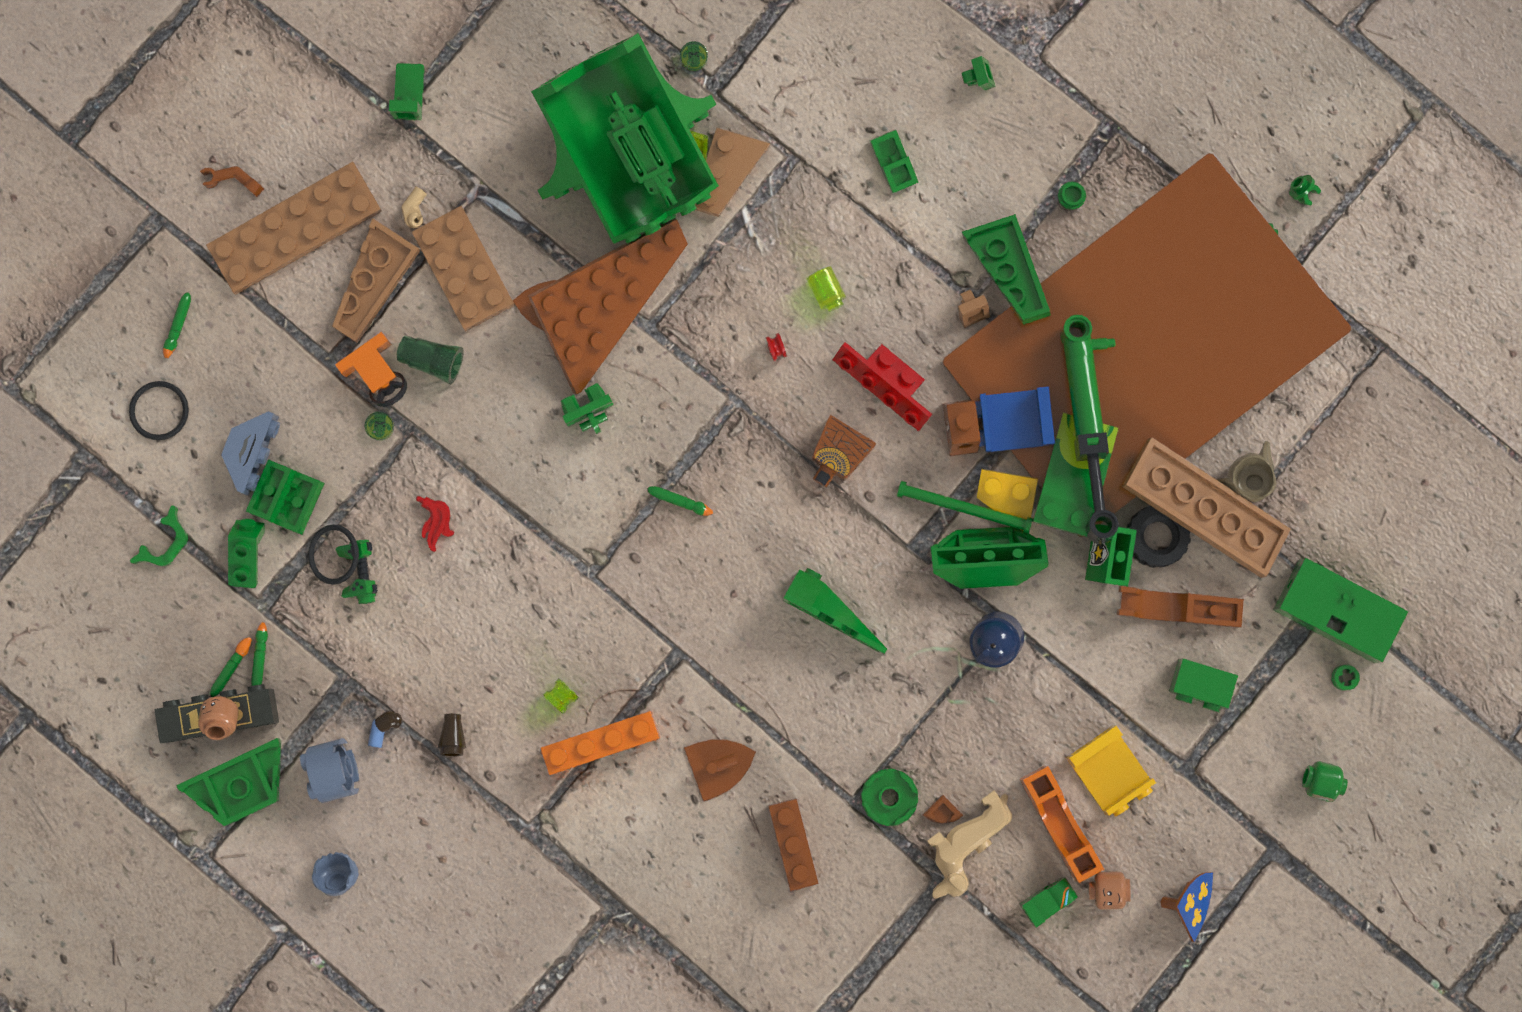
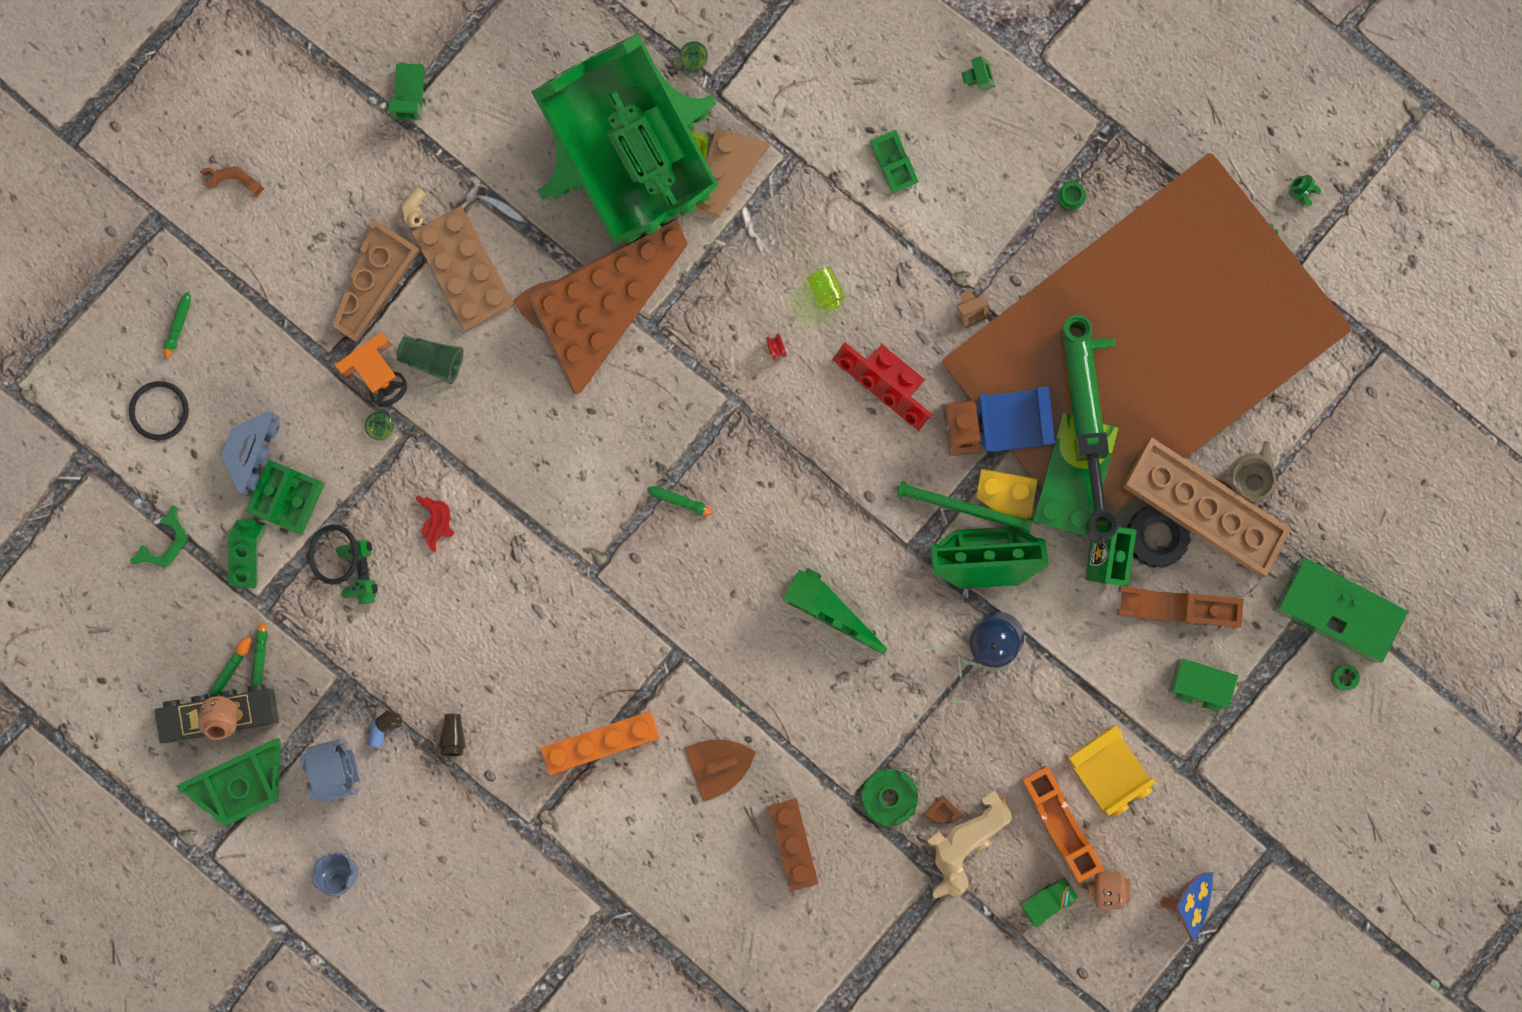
medium nougat plate [206,162,382,295] -> none
clear neon green wheel [543,678,579,714] -> none
green hips [561,383,613,434] -> none
dark orange torso [812,415,876,488] -> none
green wing [962,214,1051,325] -> none
green head [1302,761,1348,802] -> none

